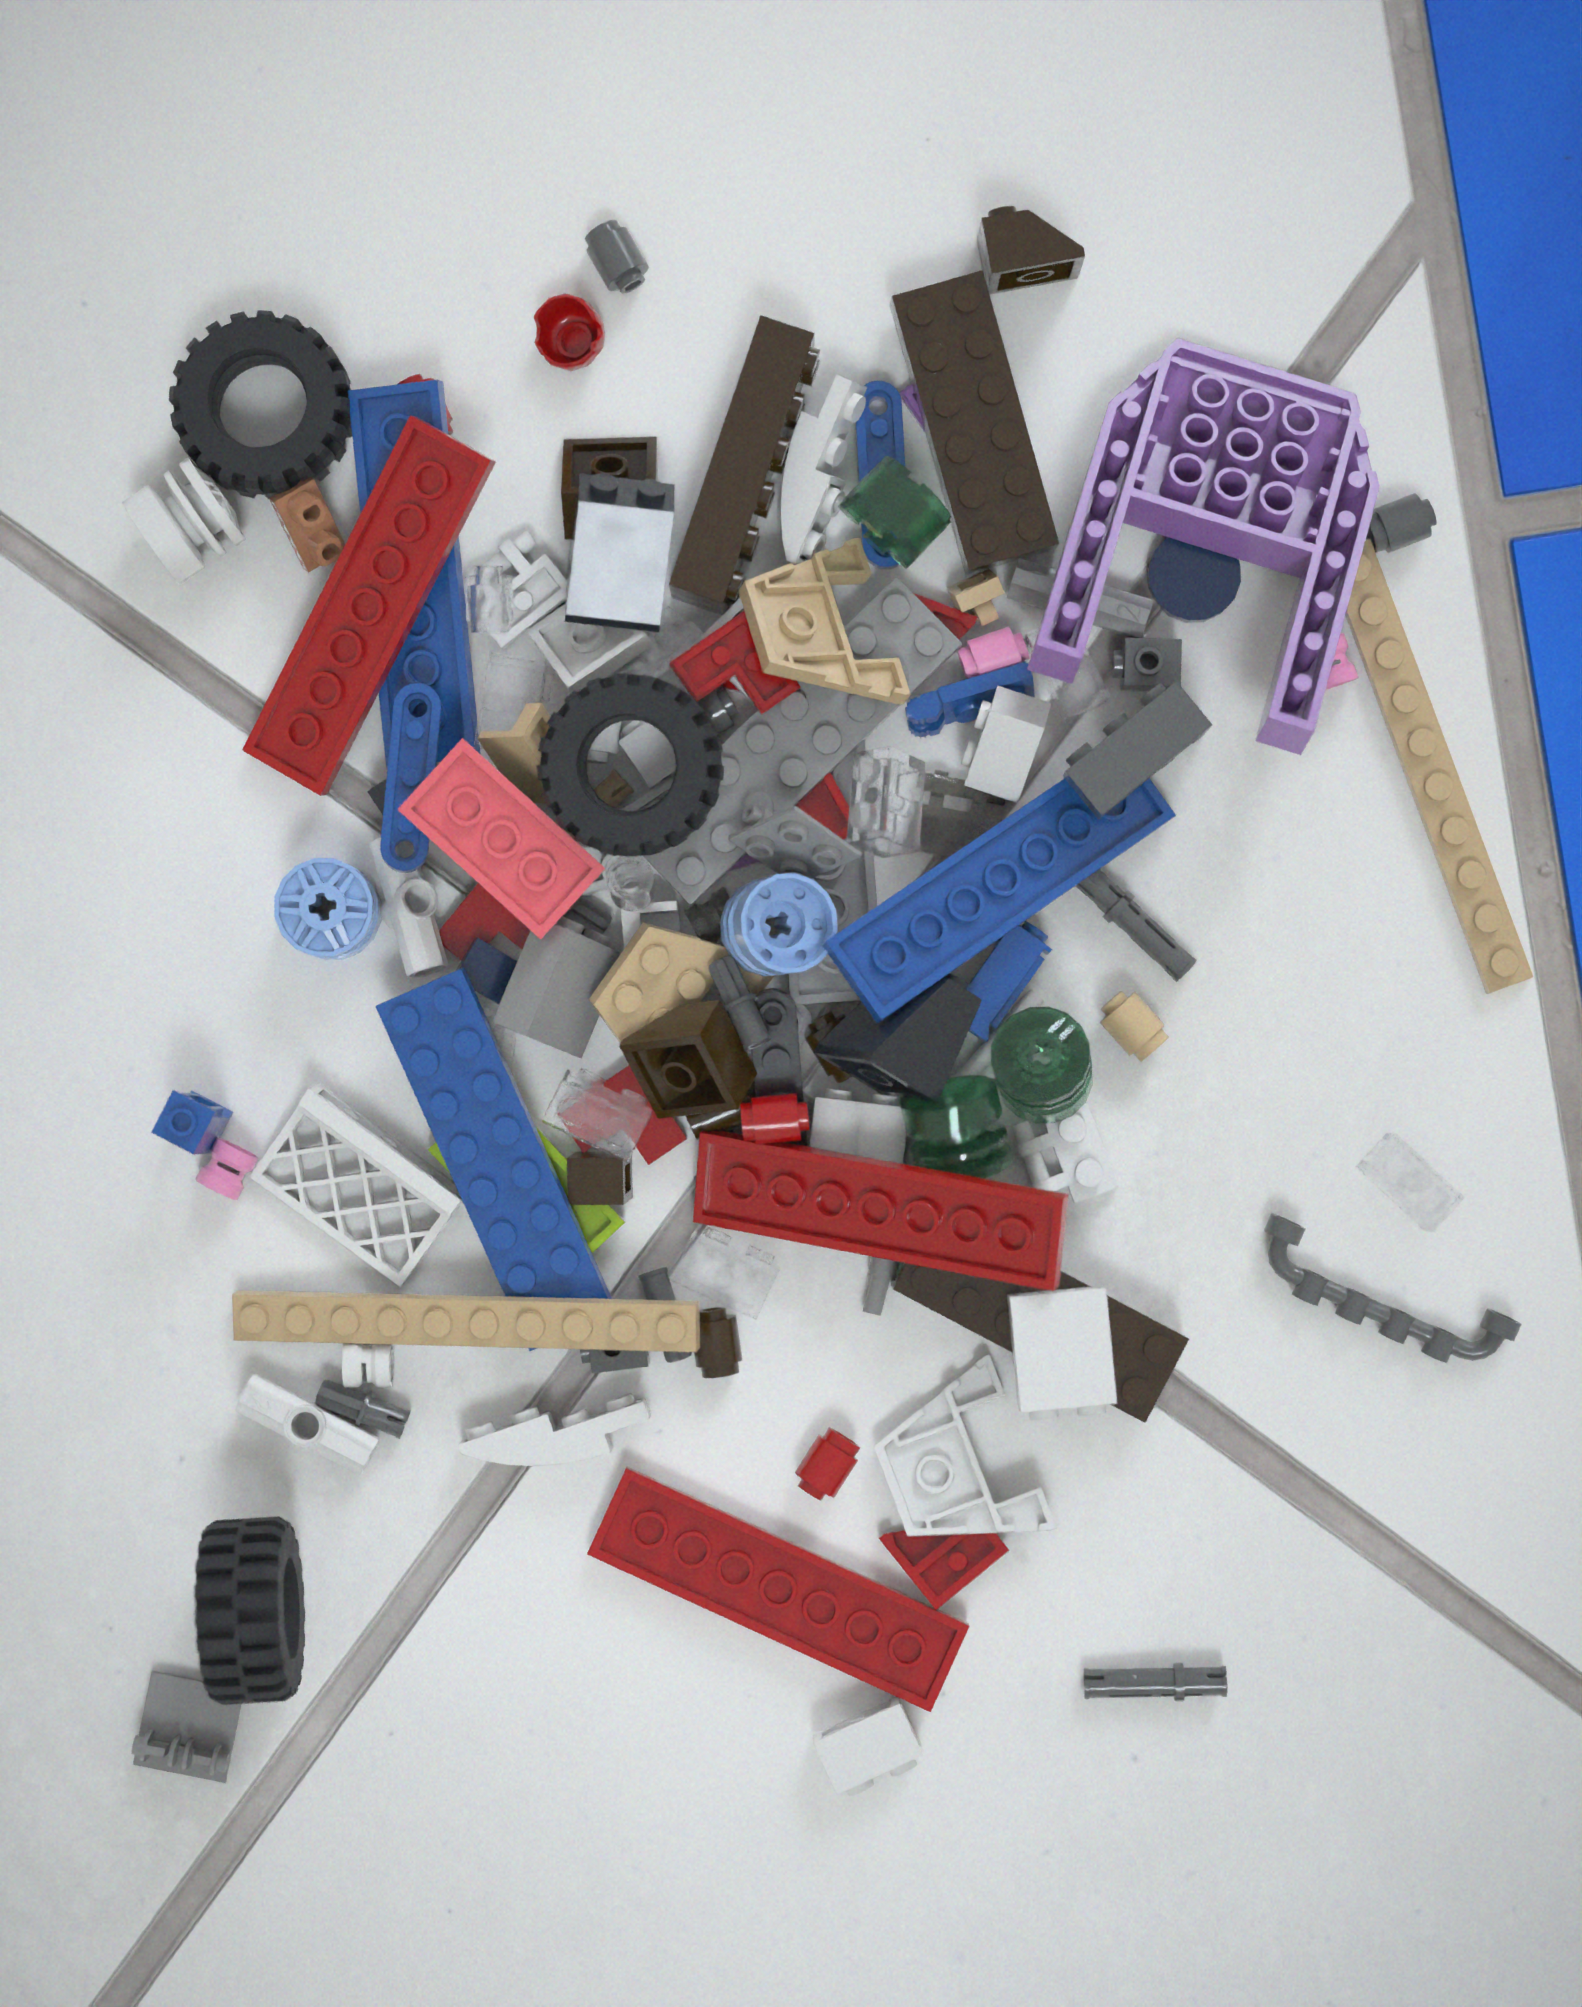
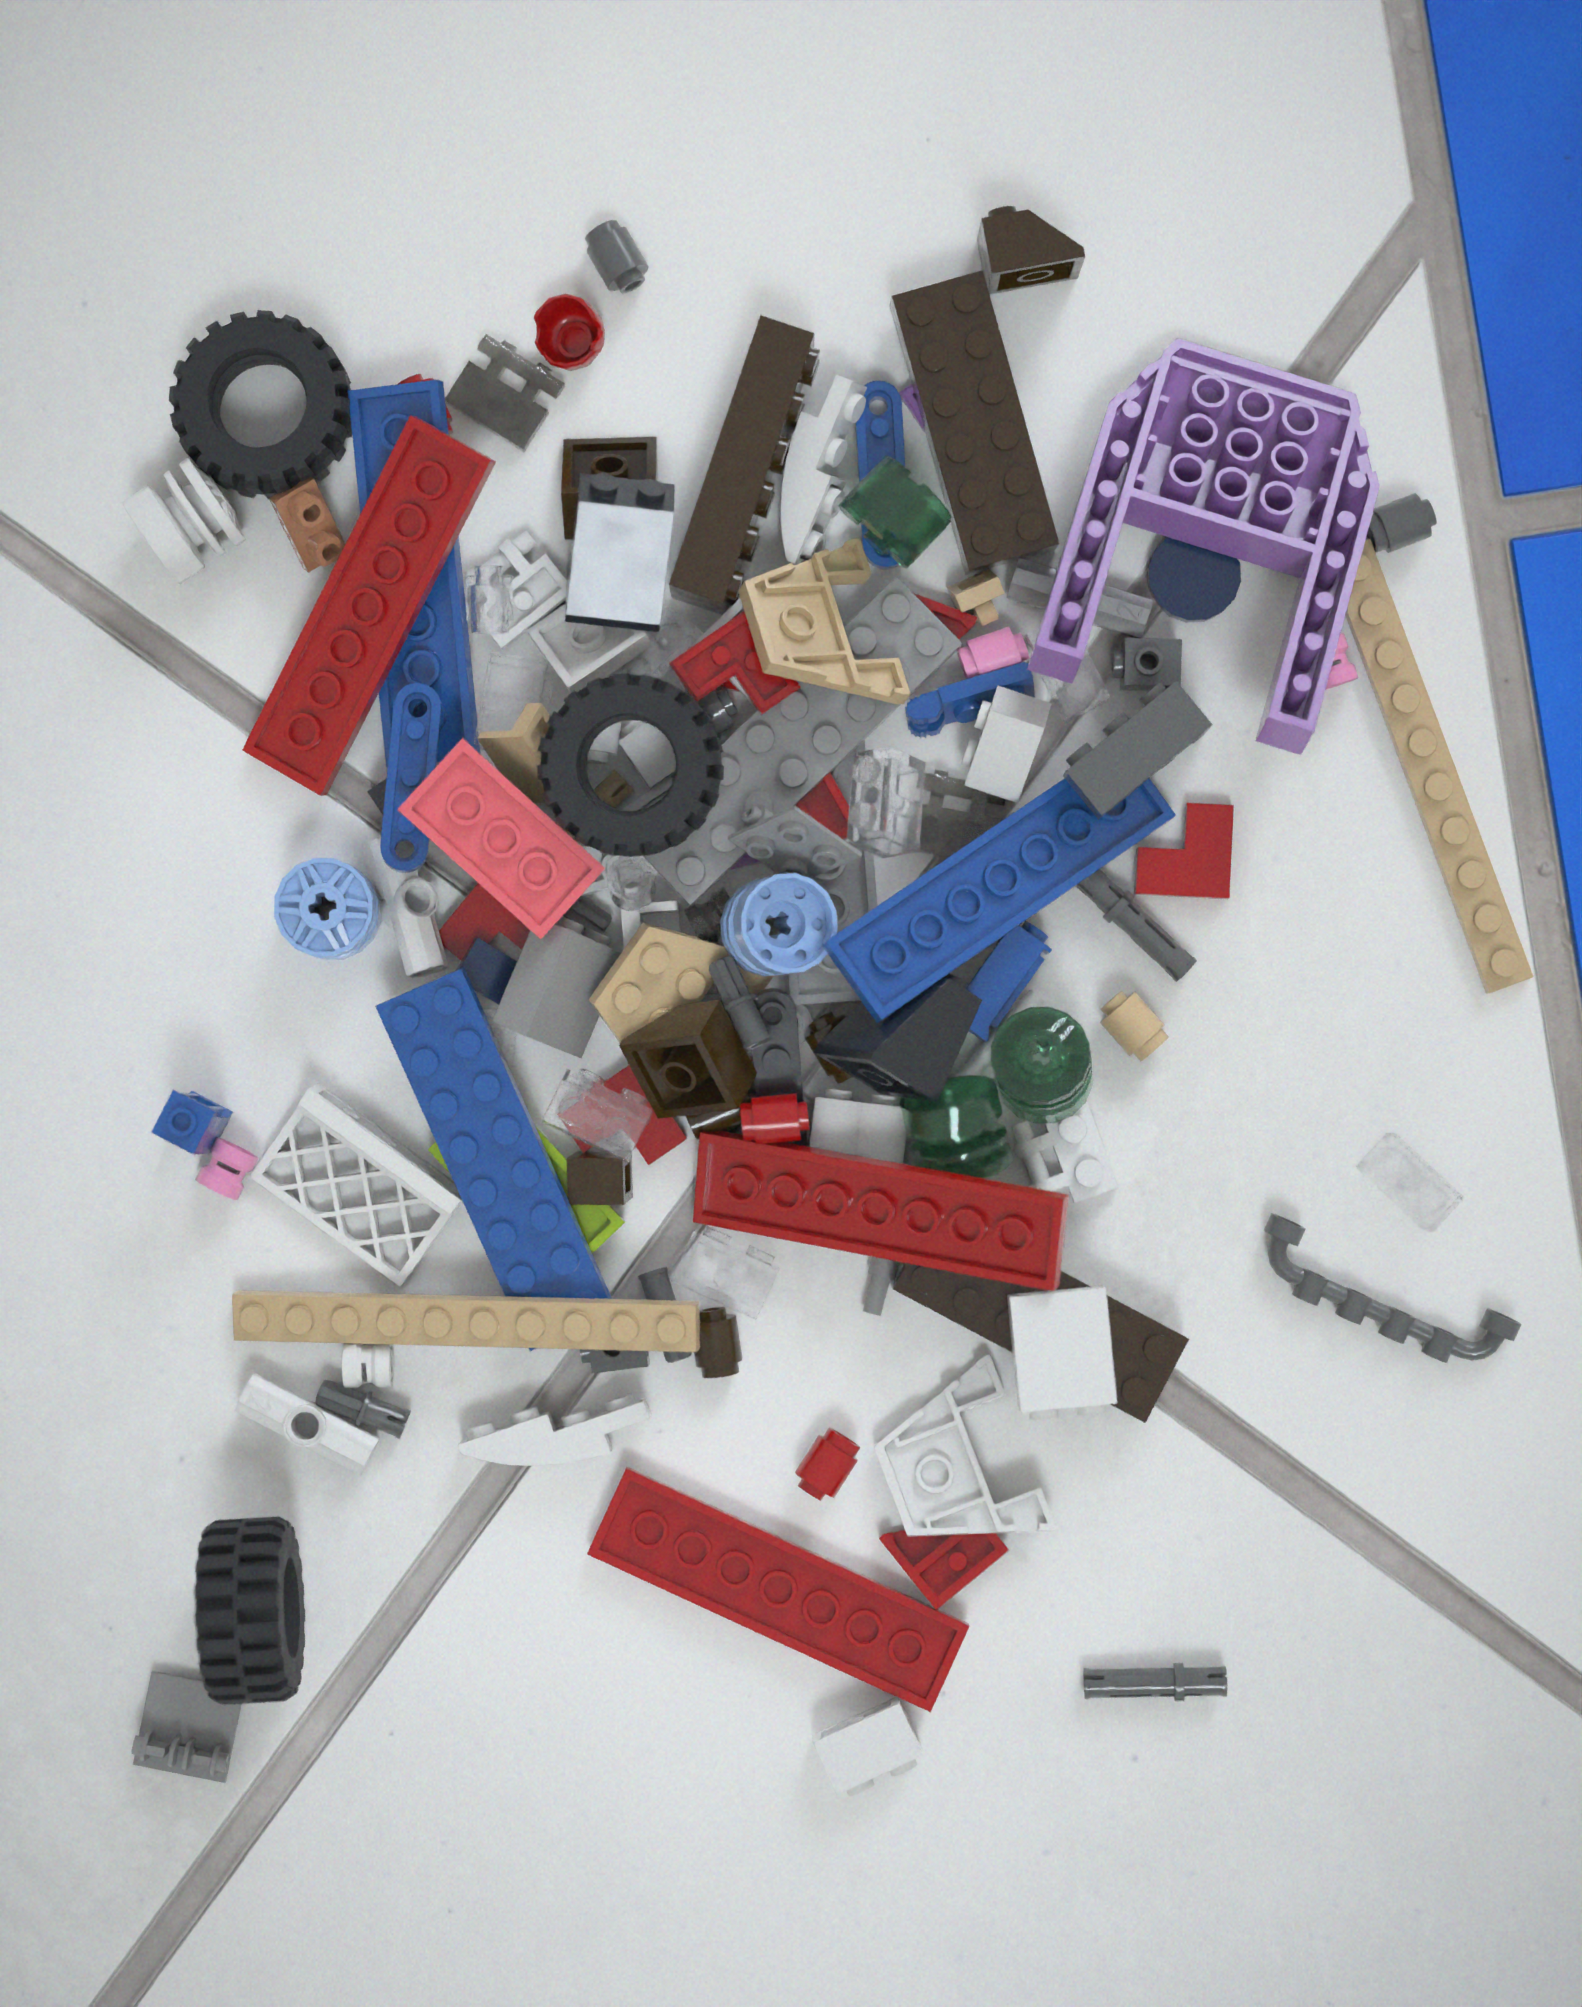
none -> clear smoke plate [445,334,566,452]
none -> red tile [1134,803,1234,899]

